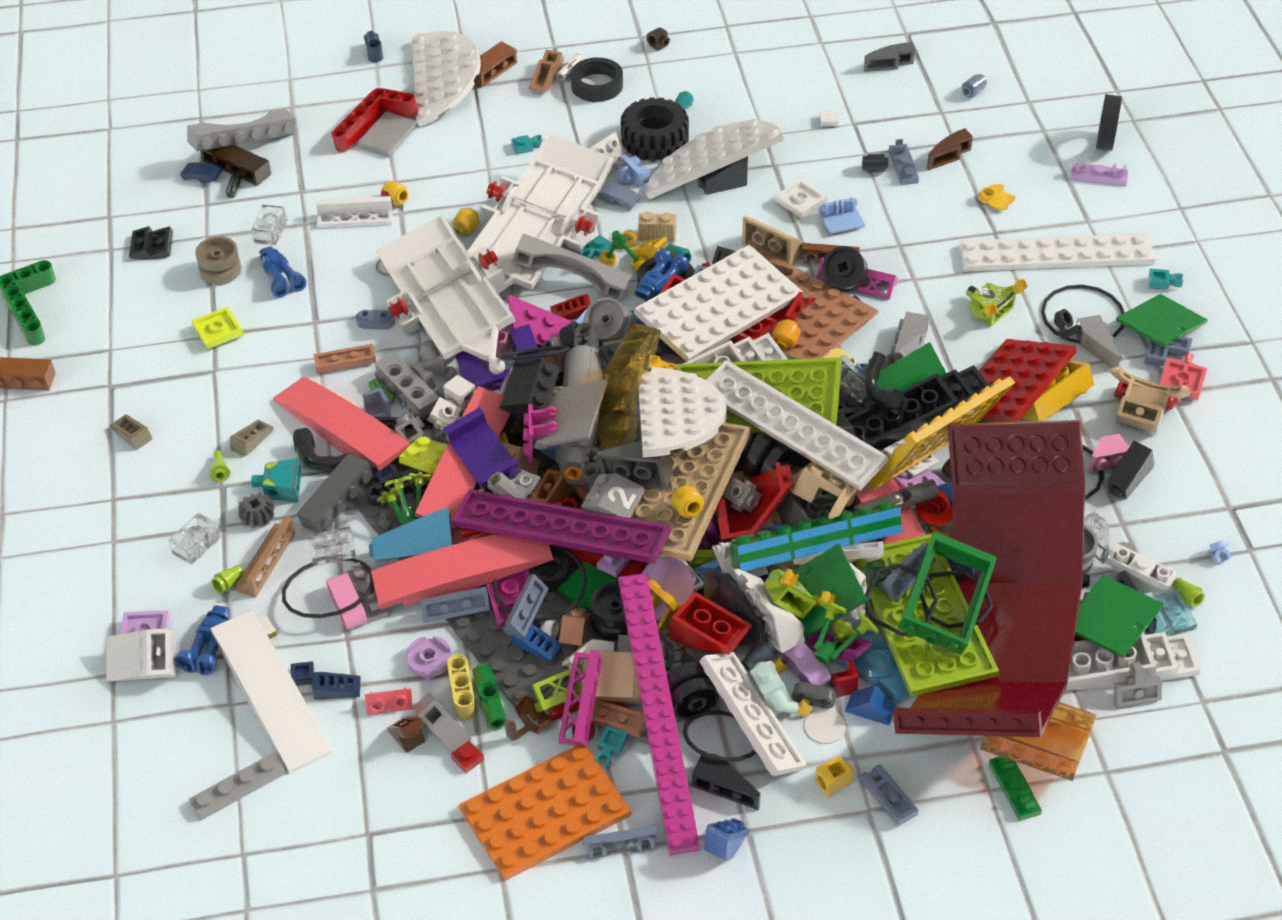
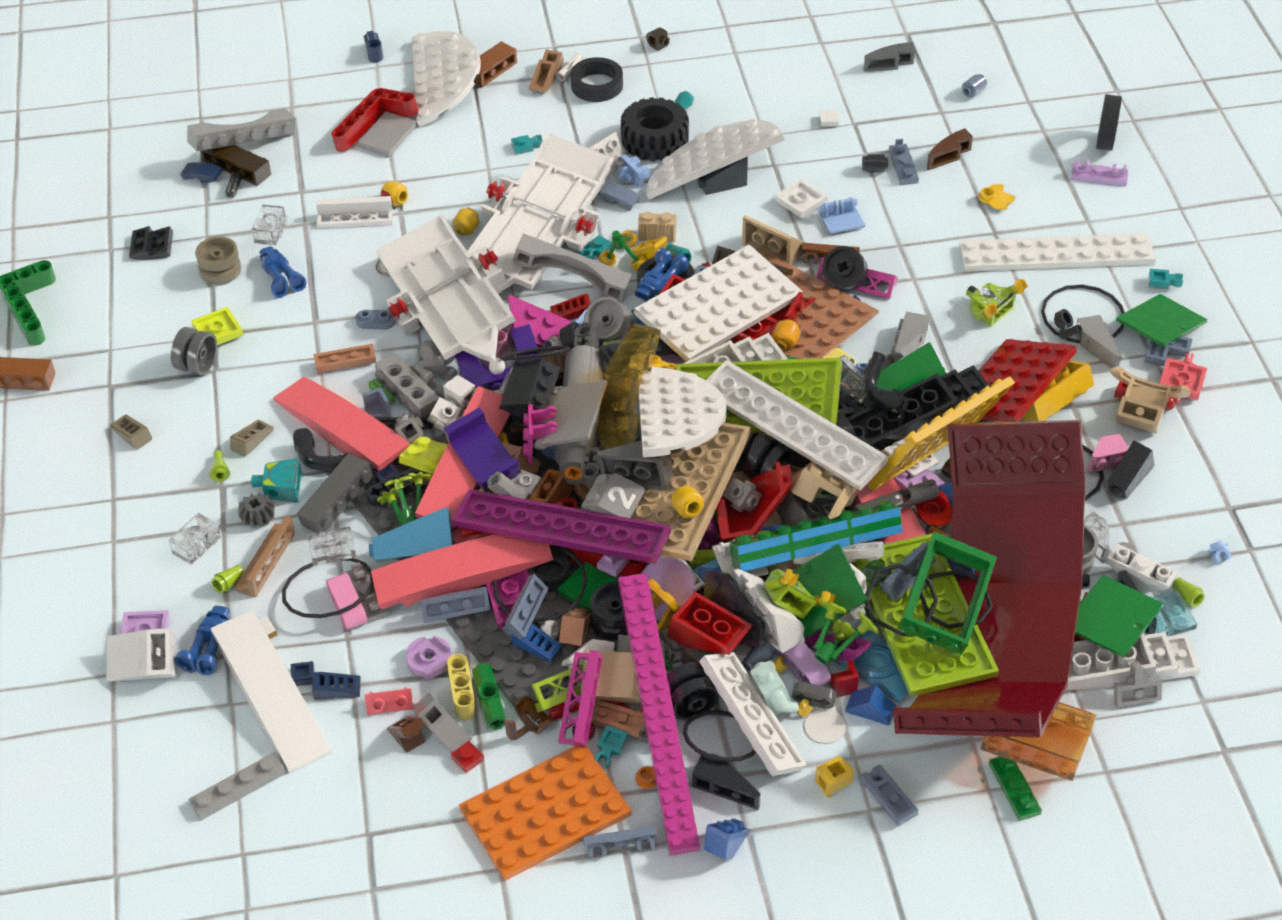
none -> dark grey wheel [171,327,217,375]
none -> orange plate [635,766,656,789]

